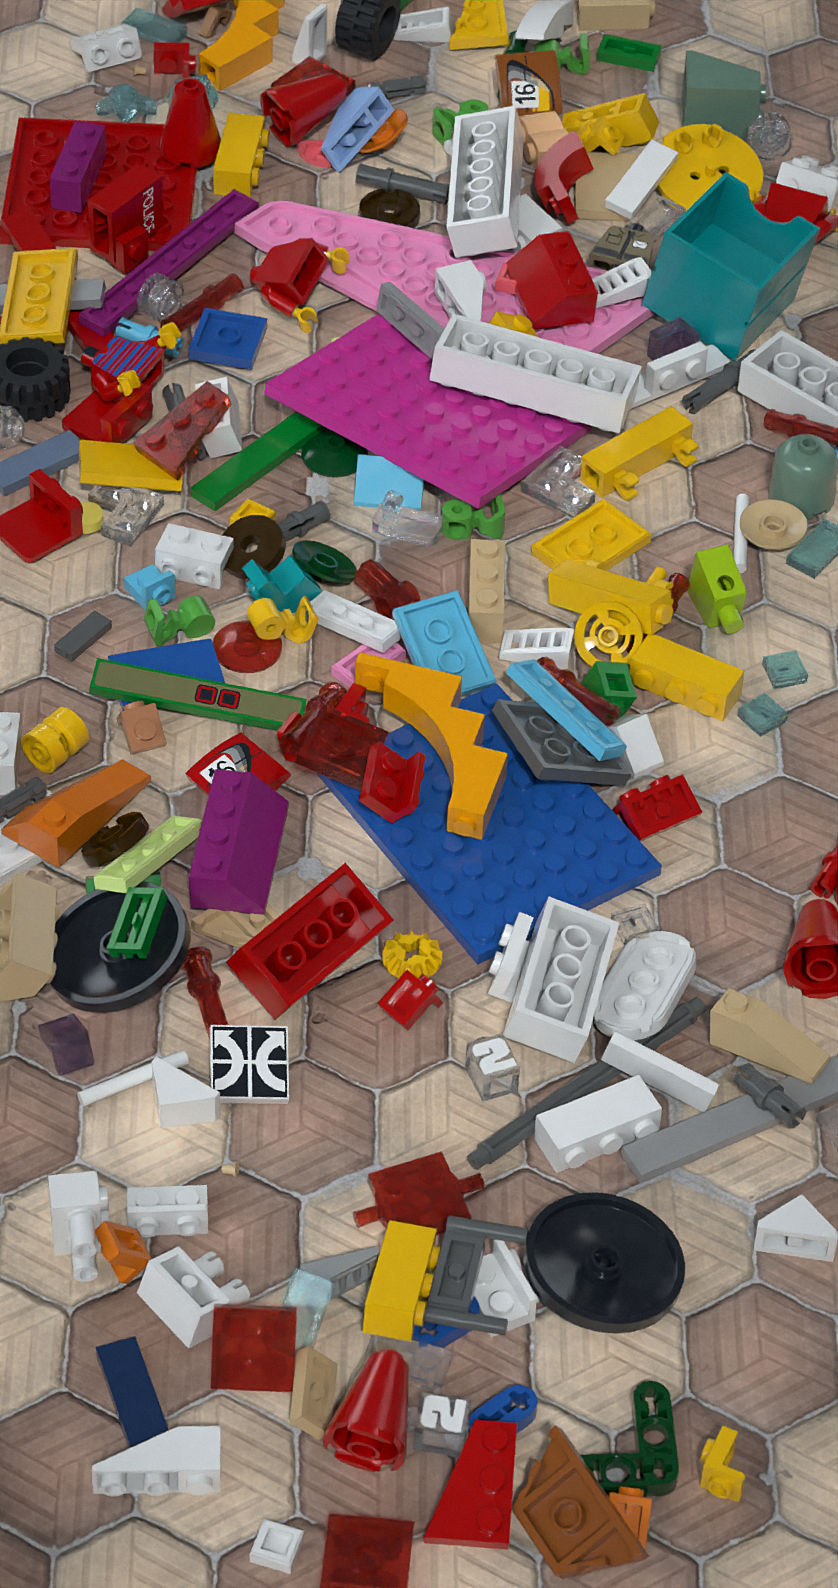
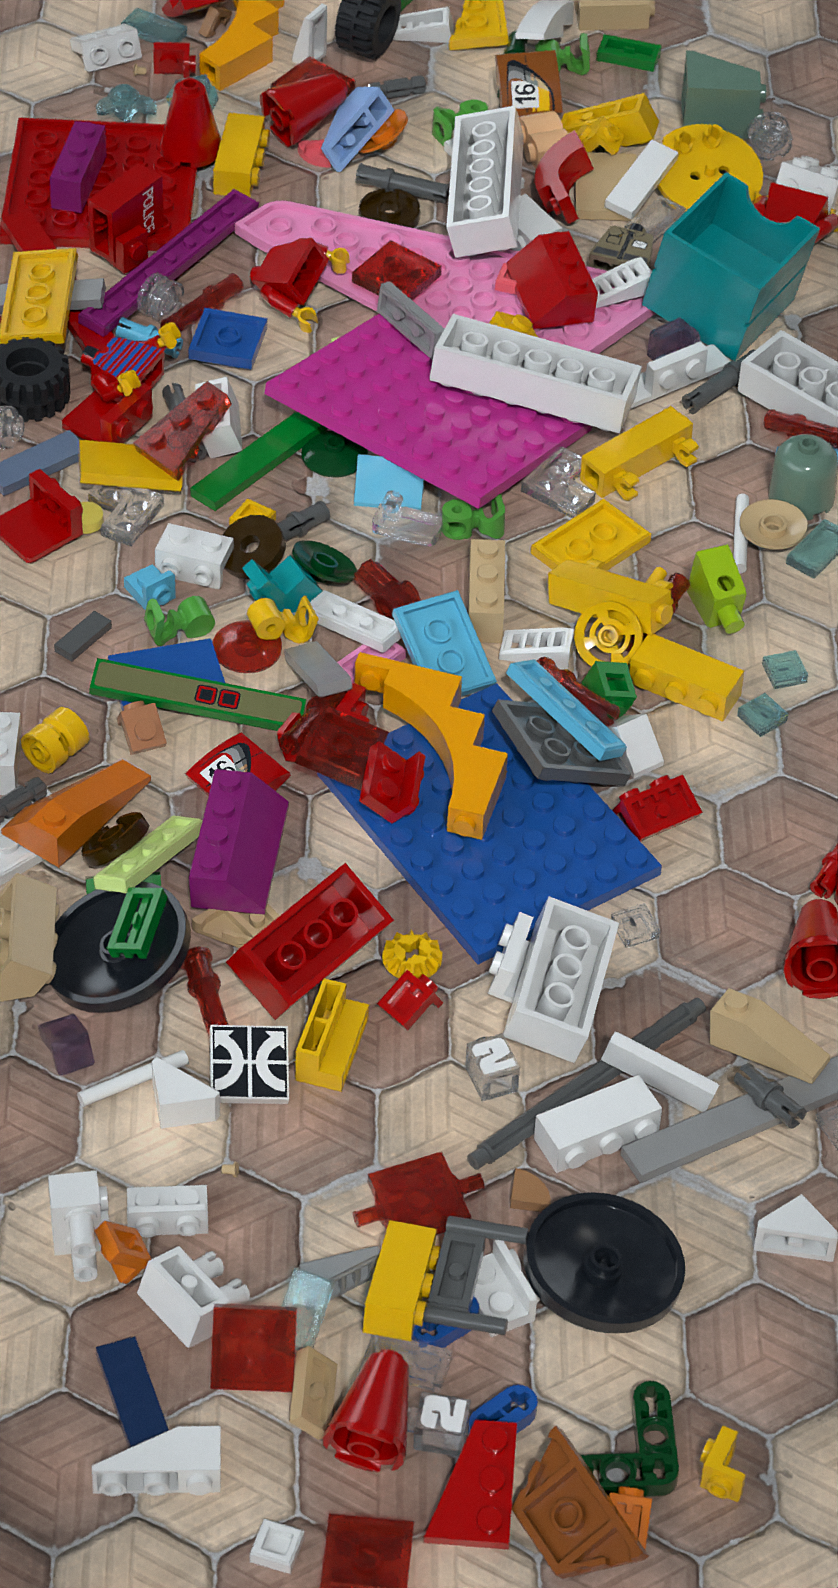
white slope [435,260,487,321] -> none
white tile [593,931,696,1040] -> none
none -> light grey tile [284,641,352,697]
none -> yellow piece [295,978,369,1092]
none -> clear red plate [352,240,442,300]
none -> medium nougat tile [510,1168,551,1212]

